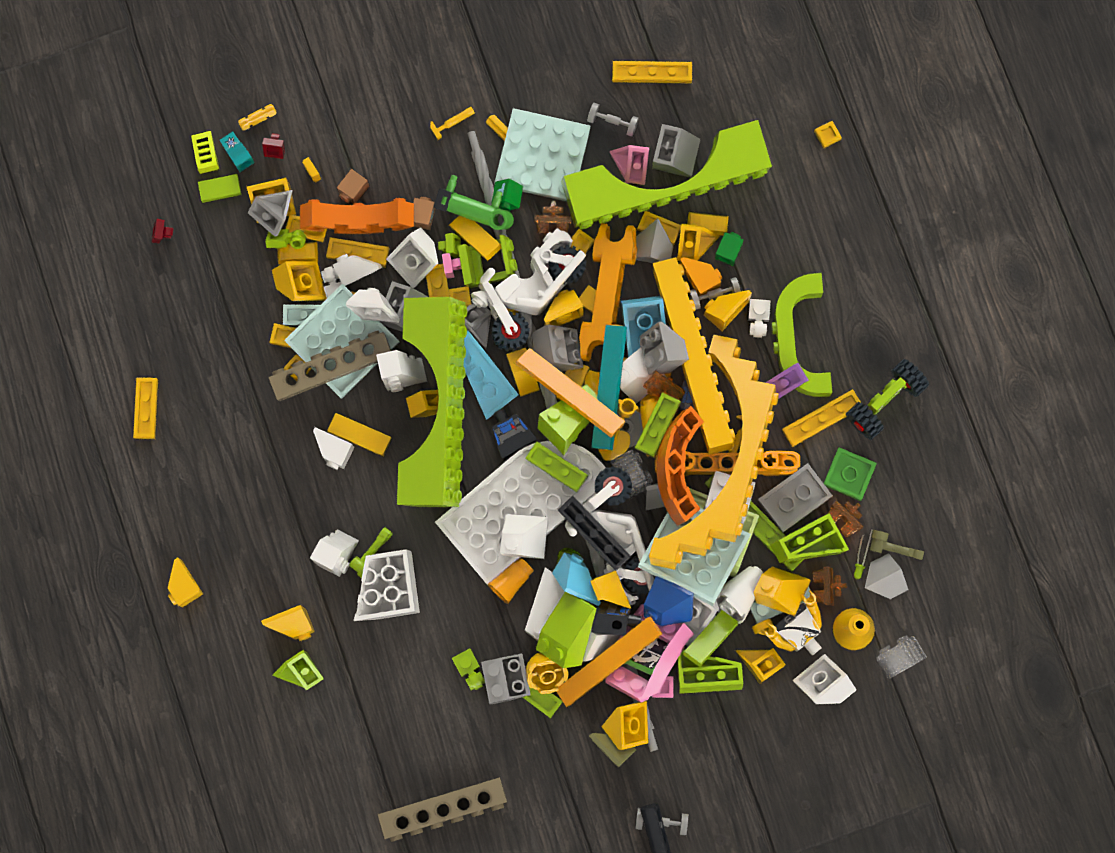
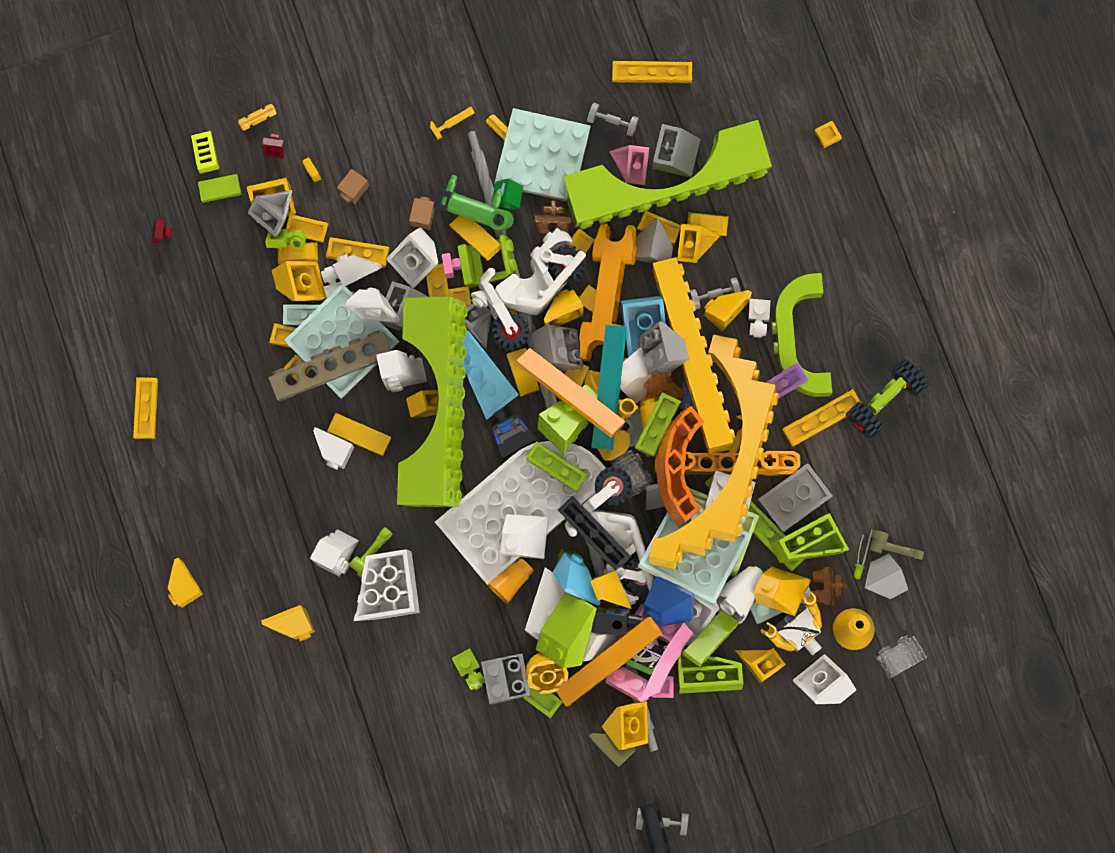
teal leg [219,131,255,172] -> none
lime slope [272,650,324,690] -> none
orange brick [300,198,414,234] -> none
dark tan brick [378,777,507,842] -> none
lime tile [438,233,461,258] -> none
light orange slope [679,257,722,296] -> none
green brick [715,232,744,266] -> none
yellow tile [752,619,774,635] -> none
bright green tile [823,447,877,501] -> none
clear orange hips [828,501,864,538] -> none

